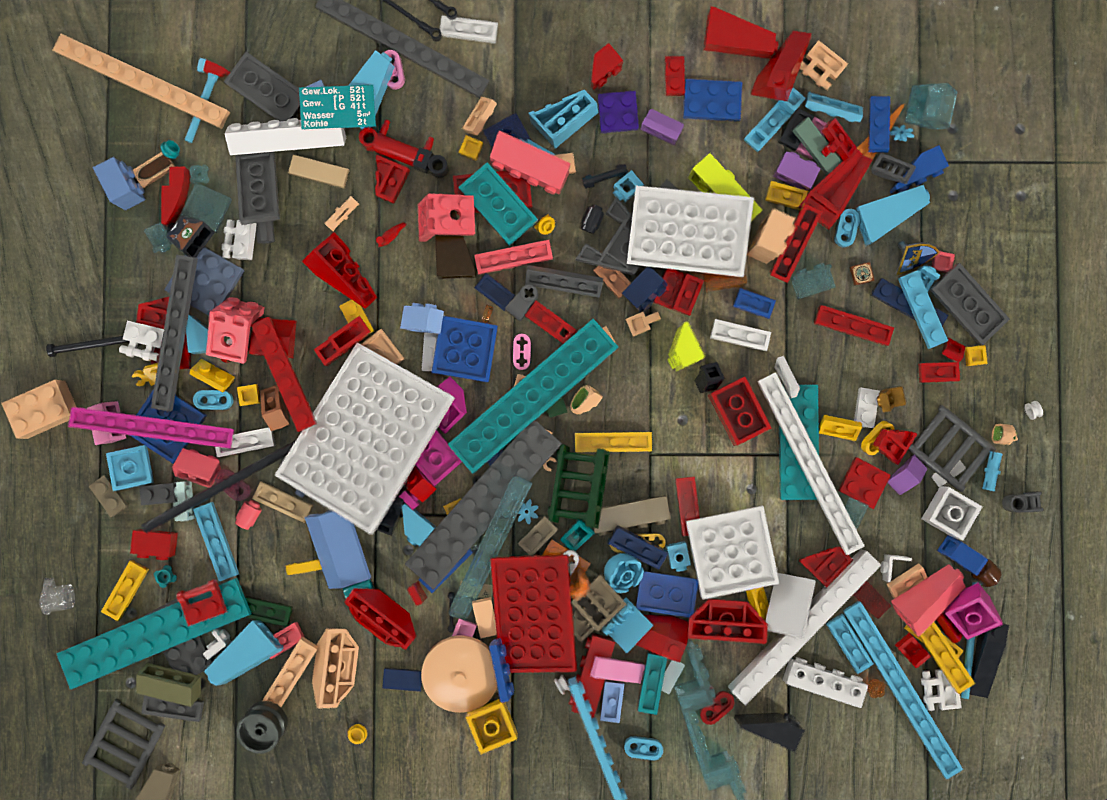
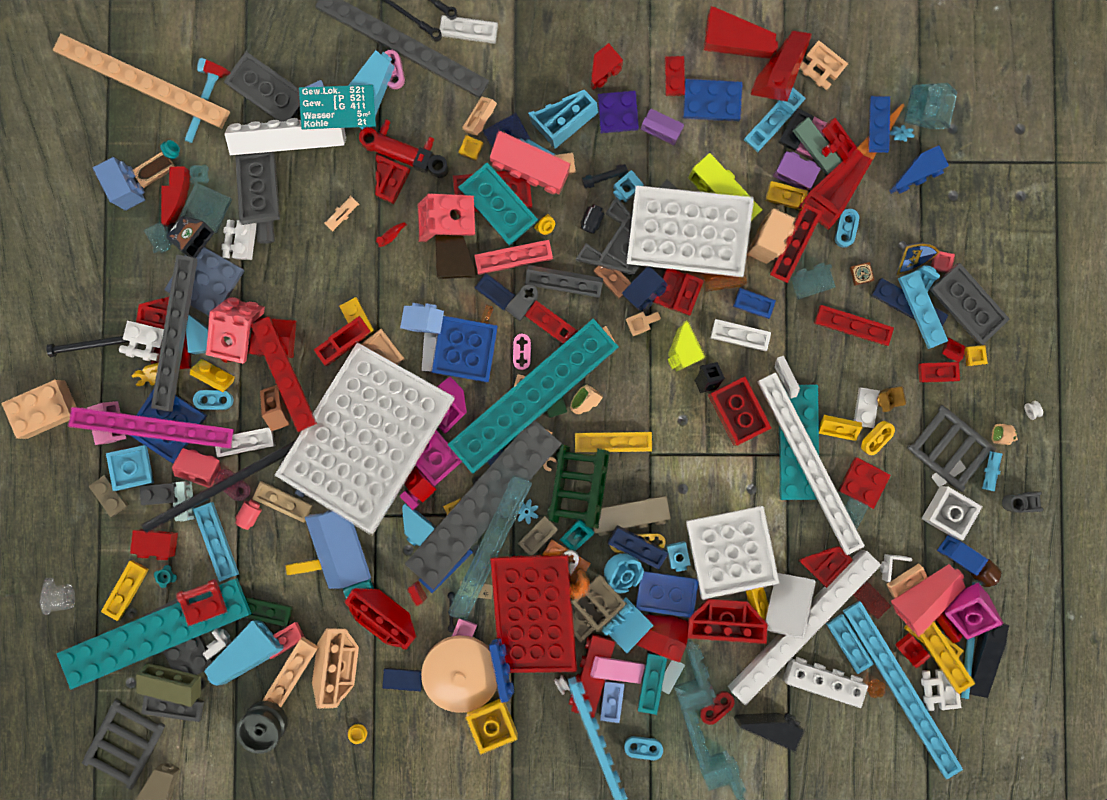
yellow plate [237,384,261,406] -> none
tan tile [288,155,349,188] -> none
red wedge [302,232,377,309] -> none
black brick [376,495,405,536] -> none
light nougat tile [472,597,496,639] -> none
red plate [675,476,700,536] -> none
medium azure plate [805,92,863,122] -> none
medium azure slope [855,185,930,246] -> none
dark grey slope [871,153,916,184] -> none
red wing [873,429,917,465] -> none
medium lavender slope [887,455,927,495] -> none

